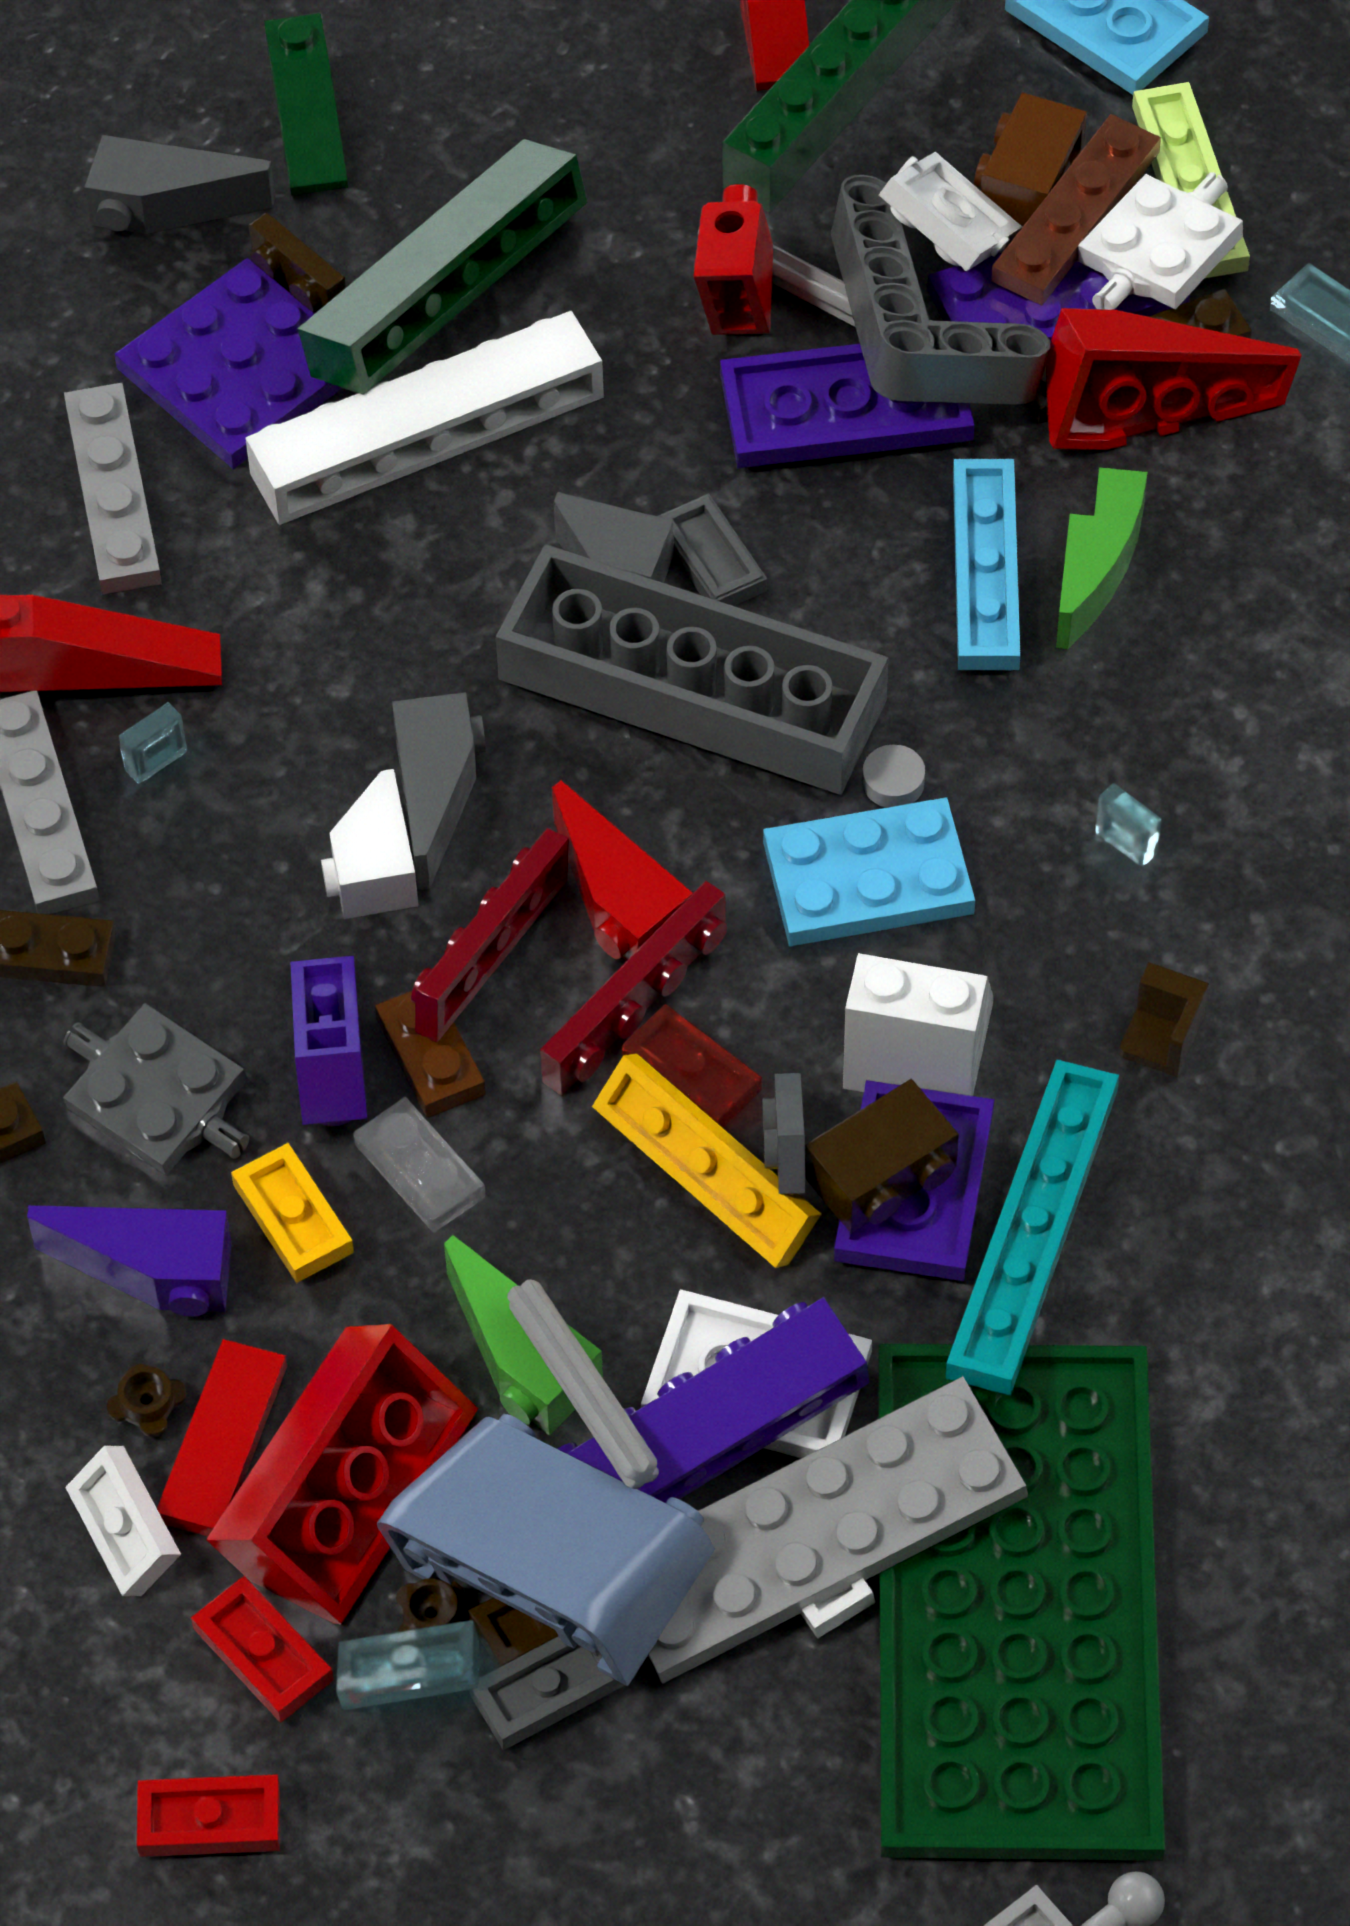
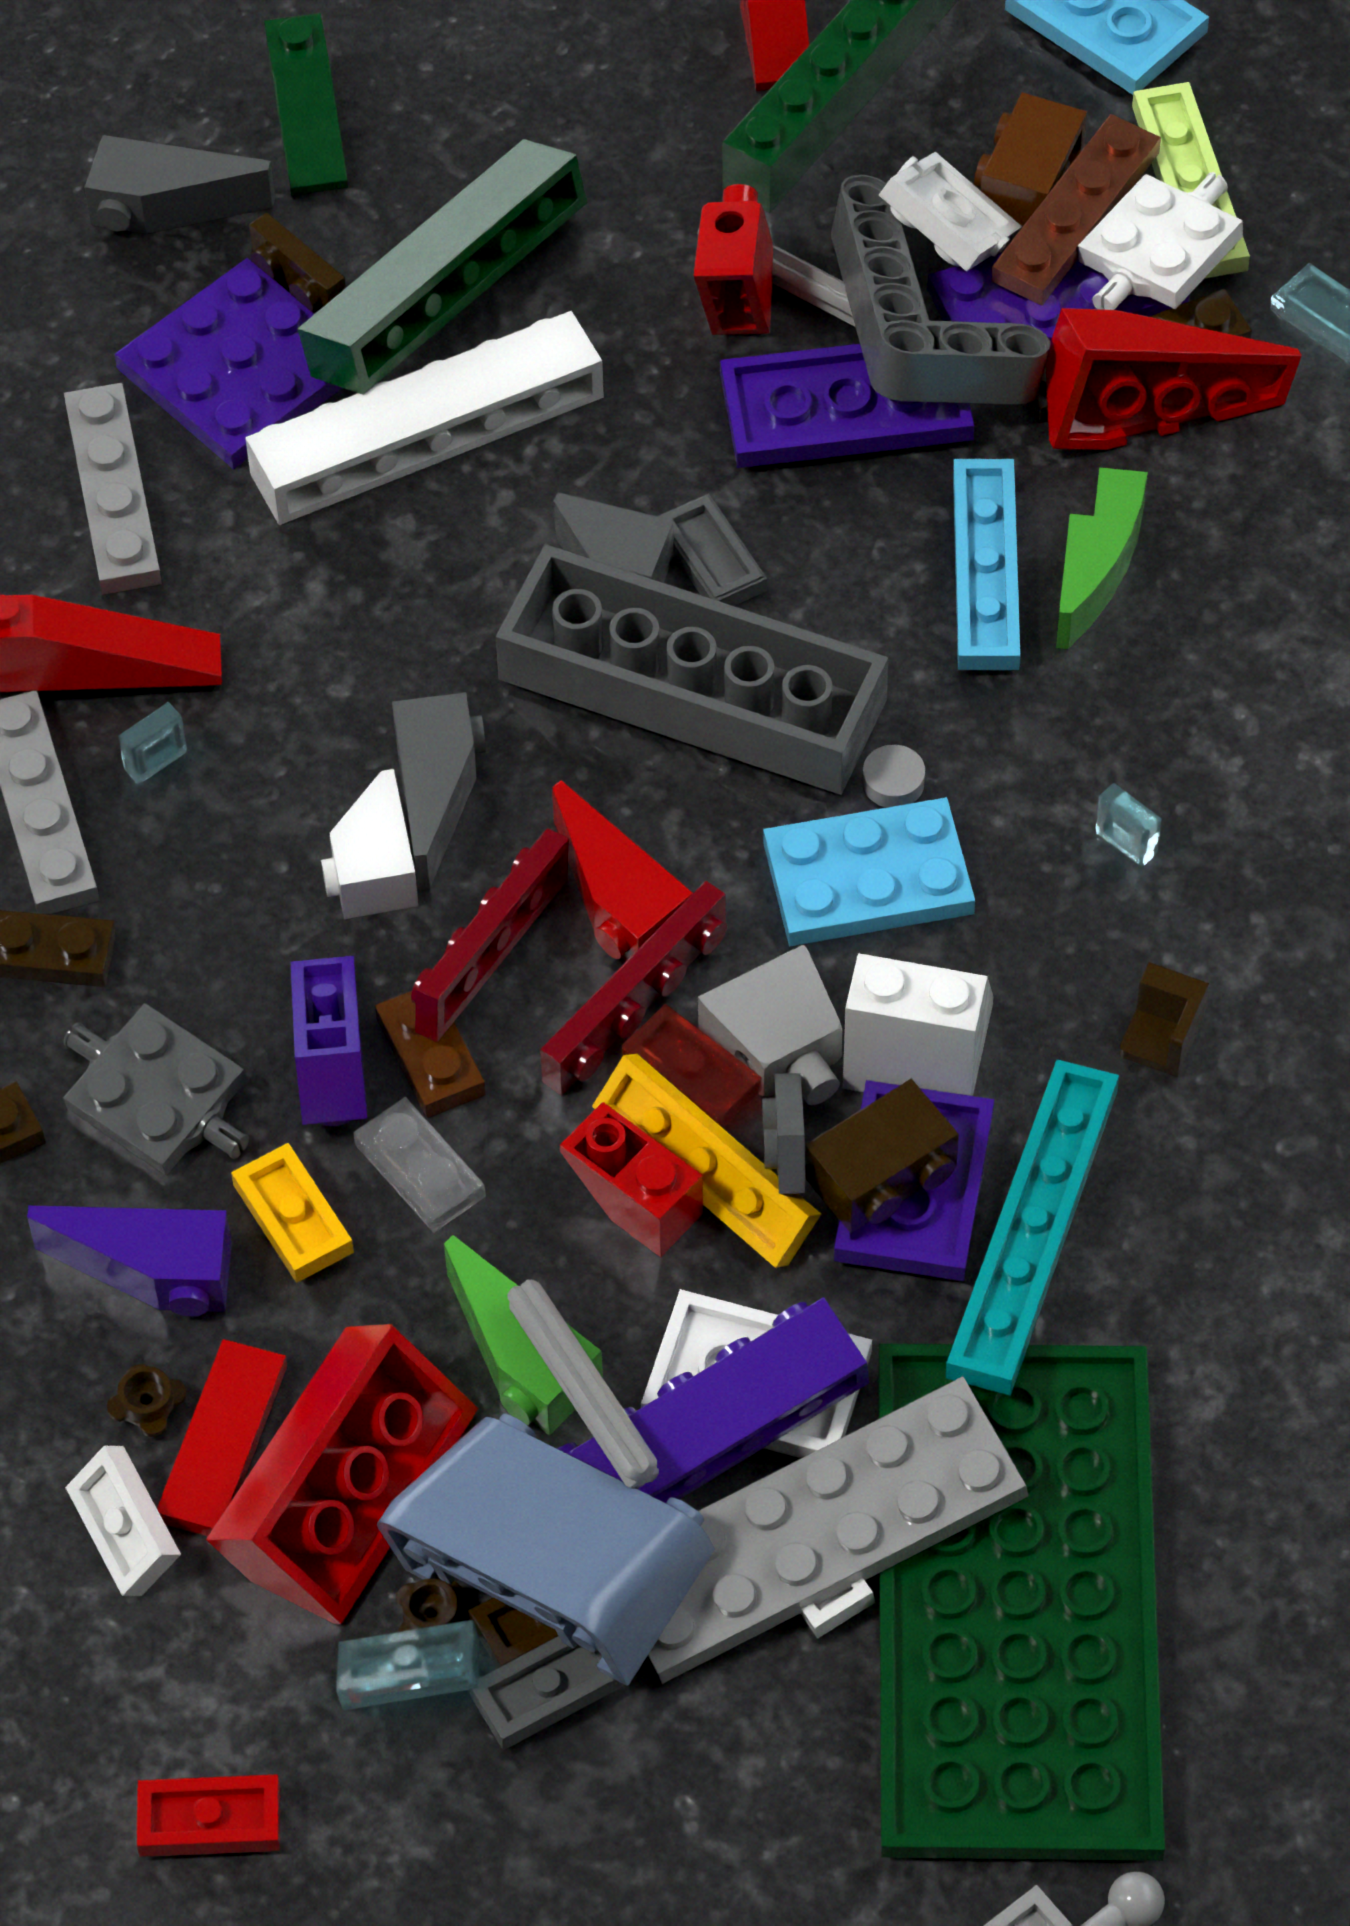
red plate [191,1576,334,1723] -> none
none -> red slope [560,1102,703,1258]
none -> light grey torso [698,944,843,1105]

